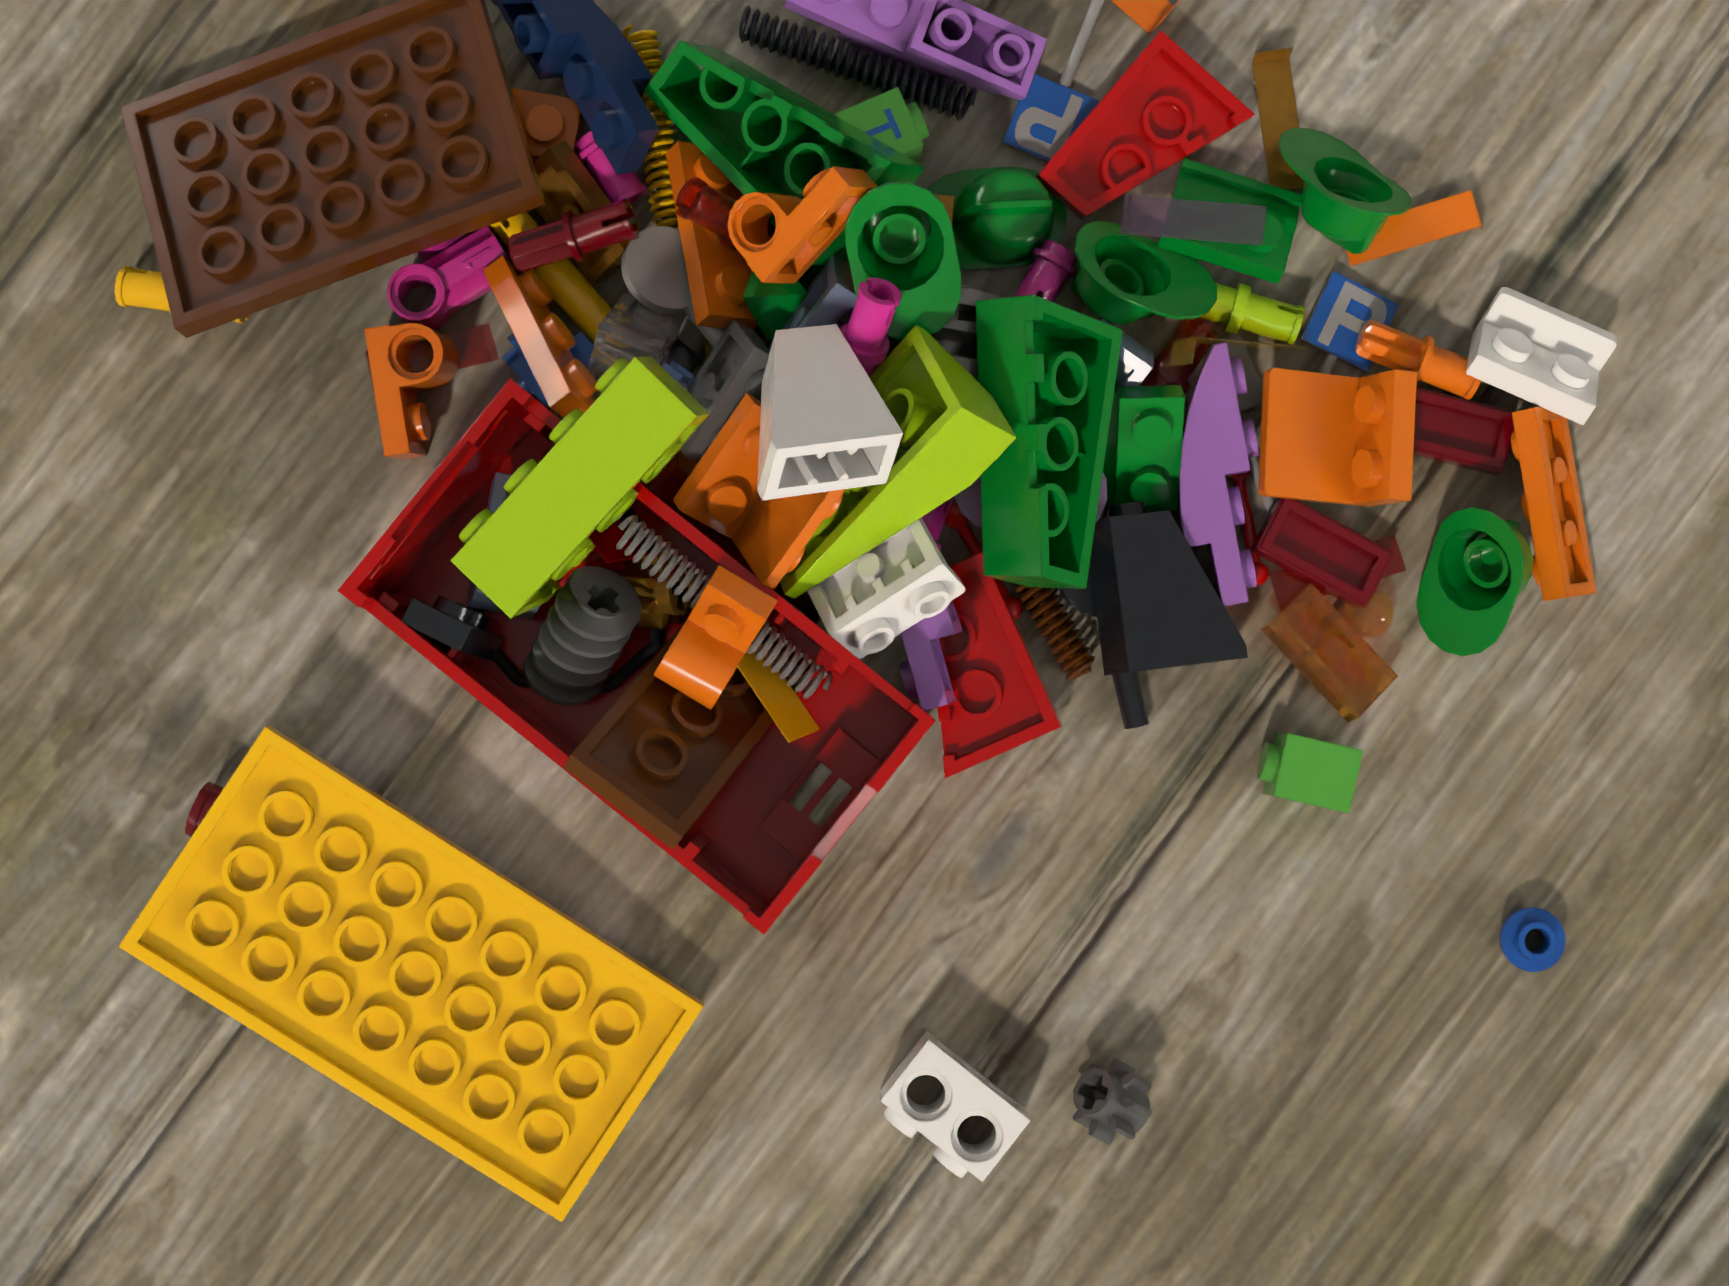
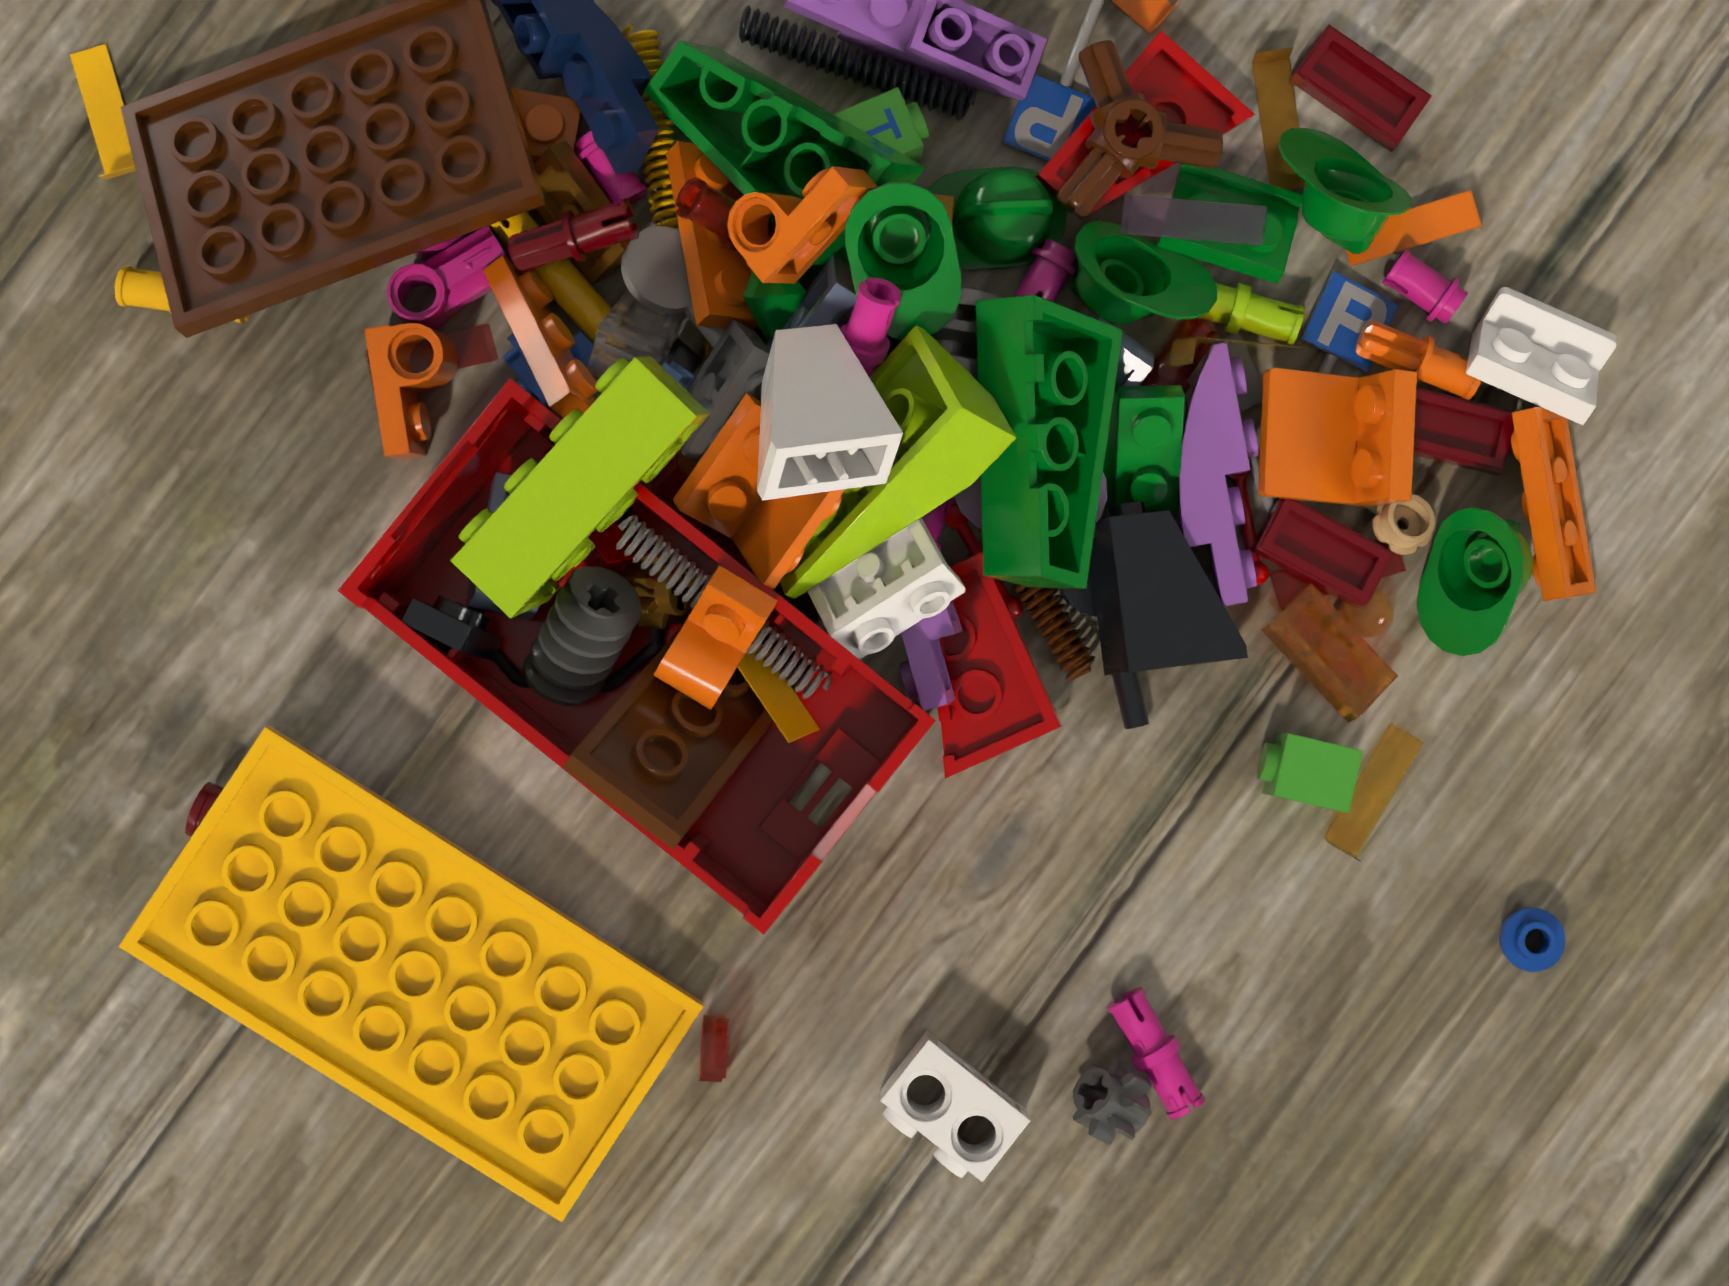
none -> yellow piece [70,44,136,180]
none -> clear red tile [699,1014,729,1082]
none -> reddish brown bush [1057,40,1223,218]
none -> dark pink pin [1106,987,1206,1120]
none -> dark red tile [1289,24,1432,152]
none -> clear yellow piece [1324,724,1423,862]
none -> tan plate [1372,494,1435,555]
none -> dark pink pin [1381,249,1468,324]

